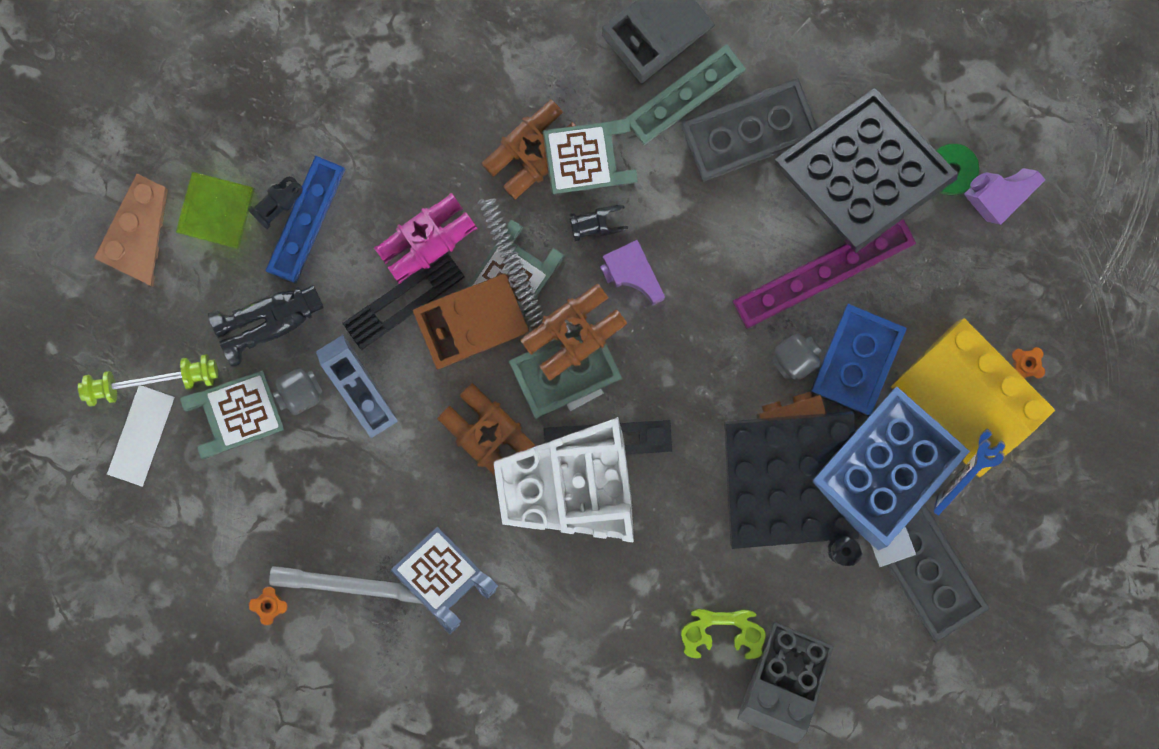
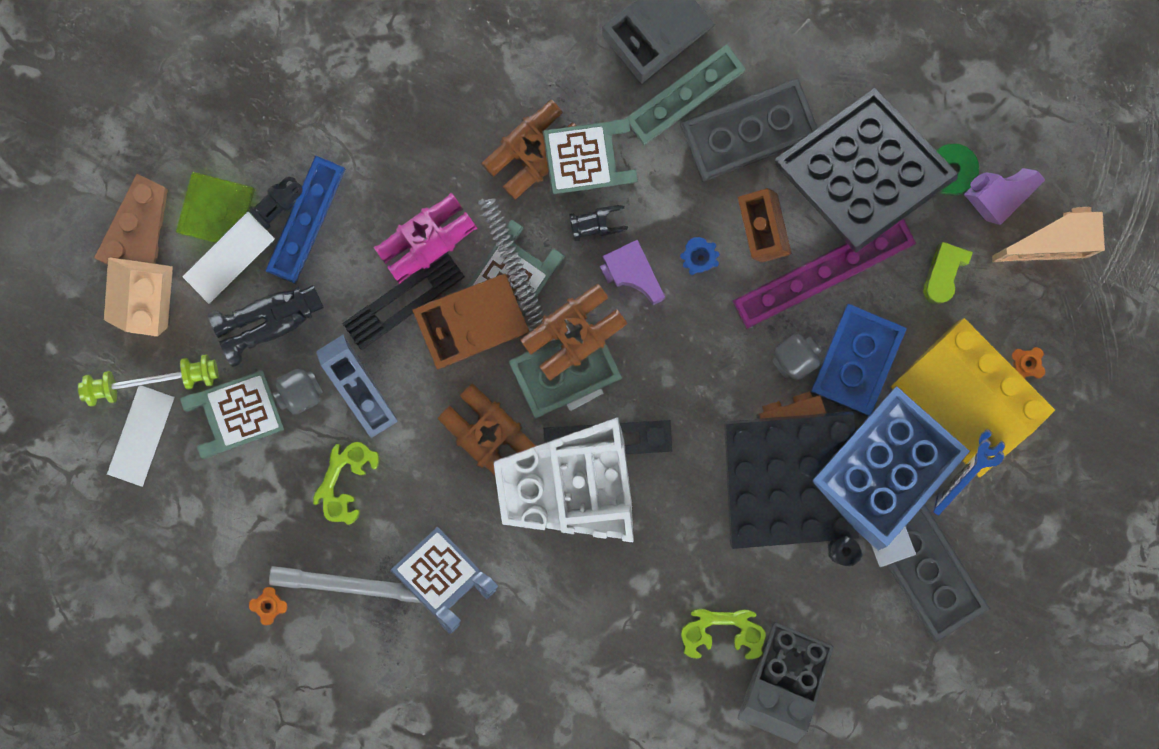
none -> light nougat slope [104,257,173,336]
none -> white sticker [183,212,275,304]
none -> lime helmet [313,442,380,525]
none -> blue animal [680,237,720,275]
none -> dark orange brick [738,188,792,262]
none -> lime leg [923,242,973,305]
none -> light nougat slope [992,207,1105,262]

